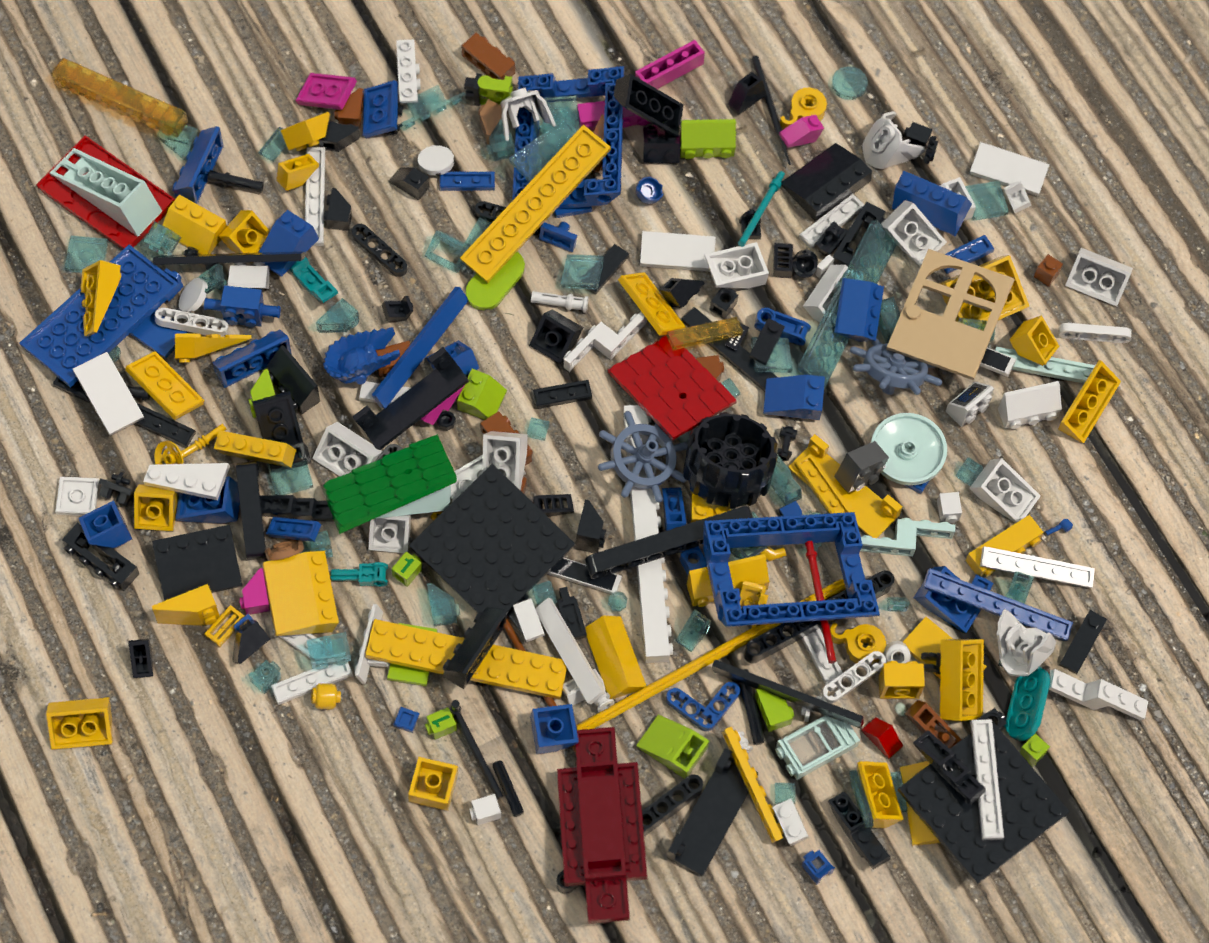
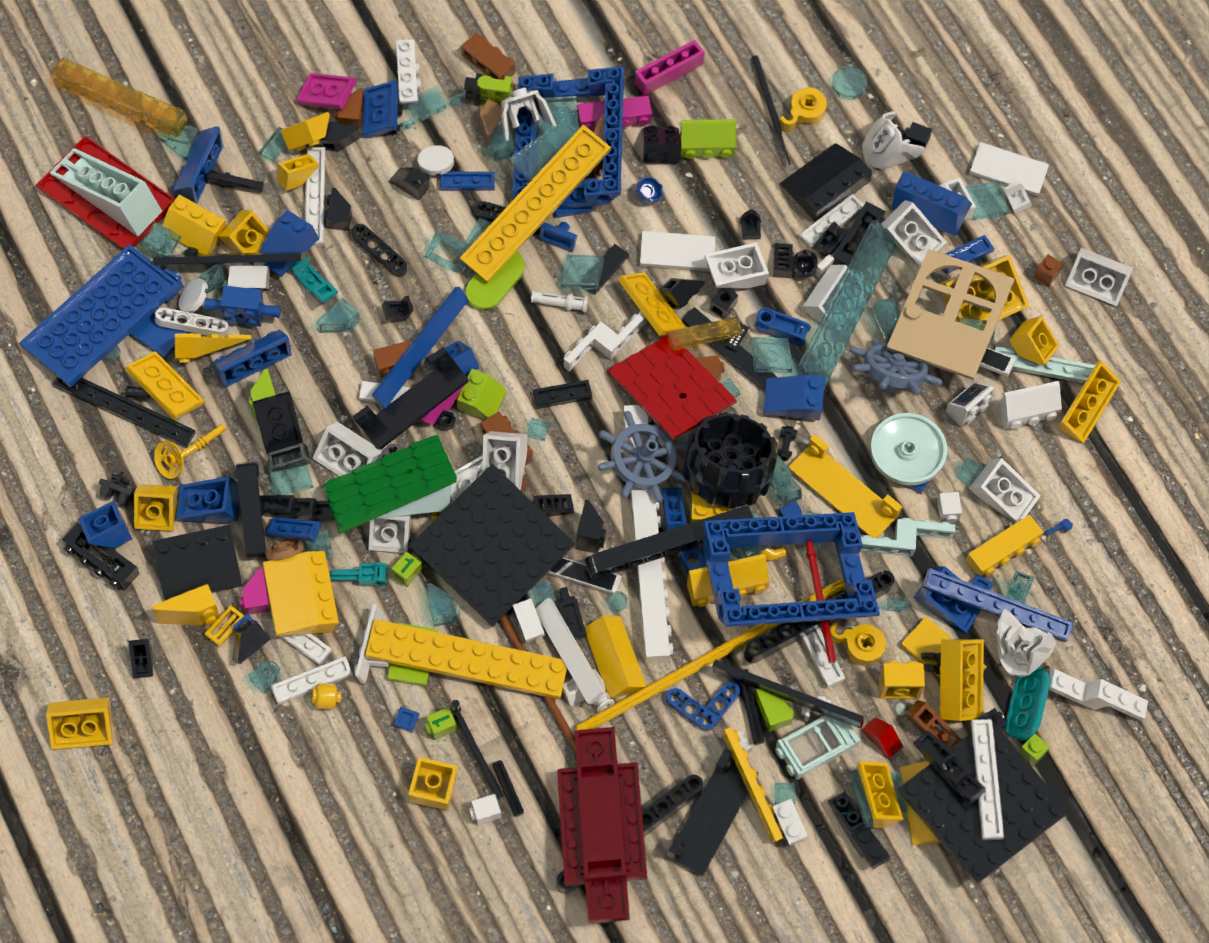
white tile [55,477,99,516] -> none
clear light blue tile [64,236,108,273] -> none
white tile [73,352,144,435] -> none
yellow wedge [81,260,121,337] -> none
white wing [143,463,230,500] -> none
yellow brick [214,430,296,468] -> none
black slope [266,345,320,414] -> none
clear light blue brick [307,632,352,670] -> none
blue piece [323,327,400,384] -> none
black slope [442,607,508,689] -> none
black slope [529,309,584,364] -> none
blue slope [530,704,579,754] -> none
black slope [614,74,684,137] -> none
lime slope [636,715,709,779] -> none
clear light blue slope [675,610,711,652] -> none
black slope [728,72,767,115] -> none
teal bar [738,171,785,247] -> none
yellow bracket [740,581,769,628] -> none
black slope [749,318,785,365] -> none
dark pink slope [779,115,825,148] -> none
yellow tile [794,453,852,514] -> none
blue window [802,850,835,885] -> none
white beam [821,651,886,704] -> none
blue slope [834,278,884,342] -> none
dark grey brick [834,441,889,493] -> none
white head [884,641,911,663] -> none
black gear [924,136,938,165] -> none
white tile [980,546,1095,588] -> none
white beam [1059,323,1131,343] -> none
black slope [1059,610,1107,674] -> none

